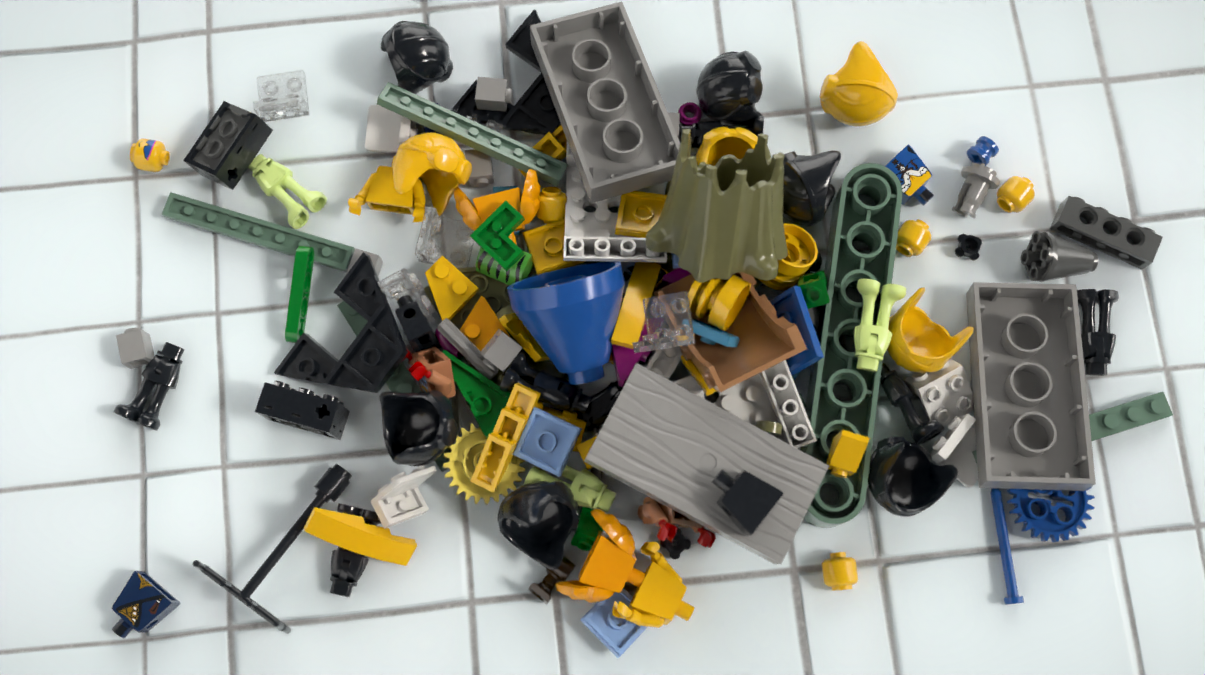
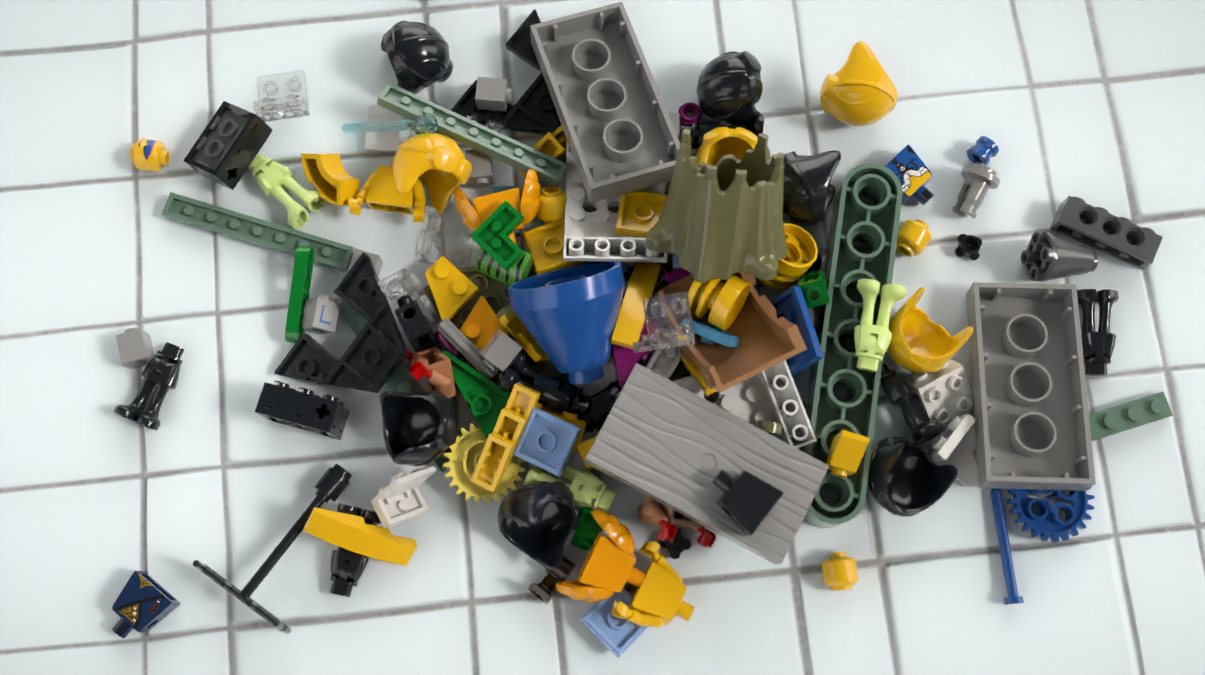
yellow head [997,176,1035,213] -> none
none -> yellow brick [301,153,360,206]
none -> light grey brick [301,295,340,335]
none -> clear light blue piece [342,114,438,134]

